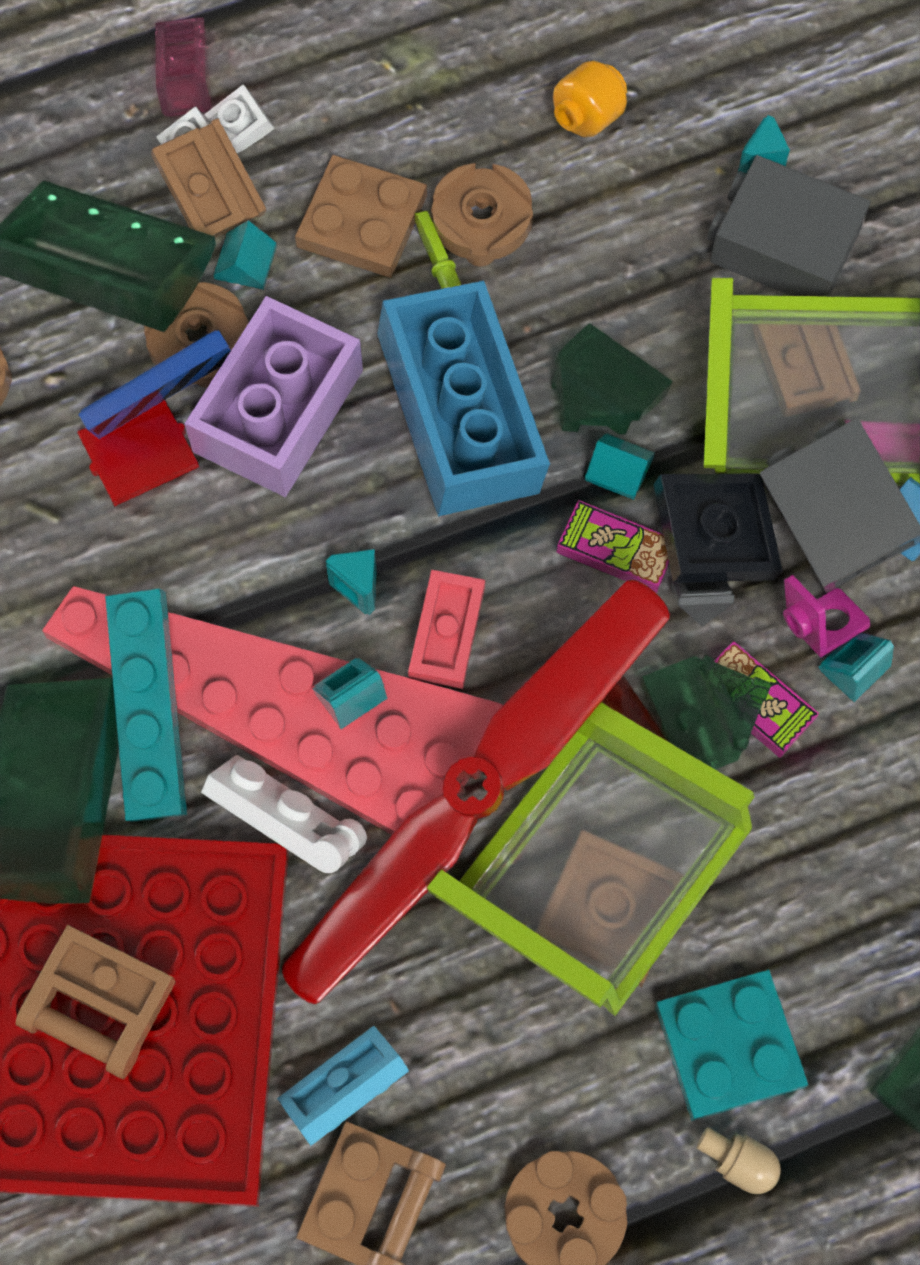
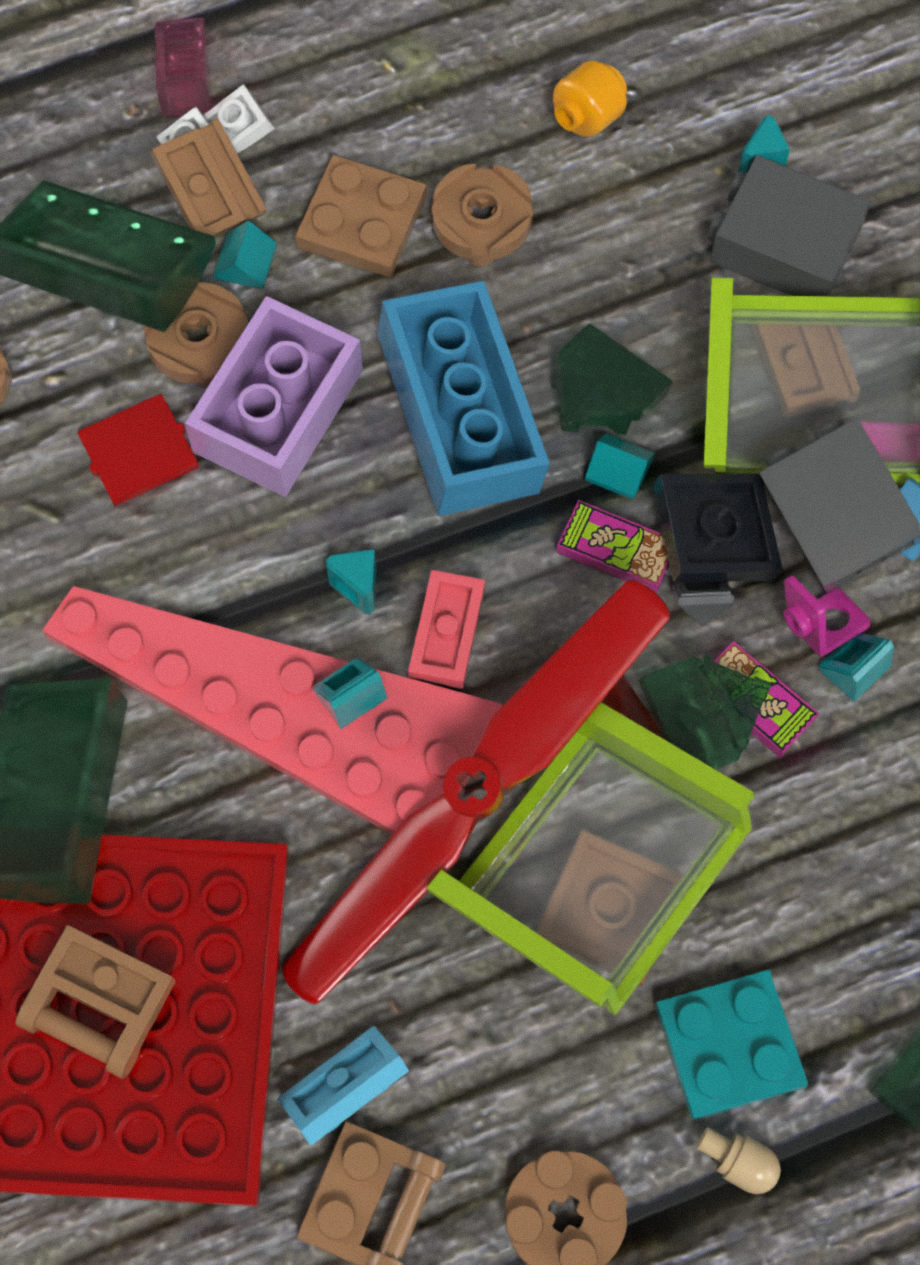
blue tile [78,330,231,439] -> none
teal plate [105,588,187,822] -> none
white plate [201,755,367,873] -> none
lime piece [415,211,462,289] -> none

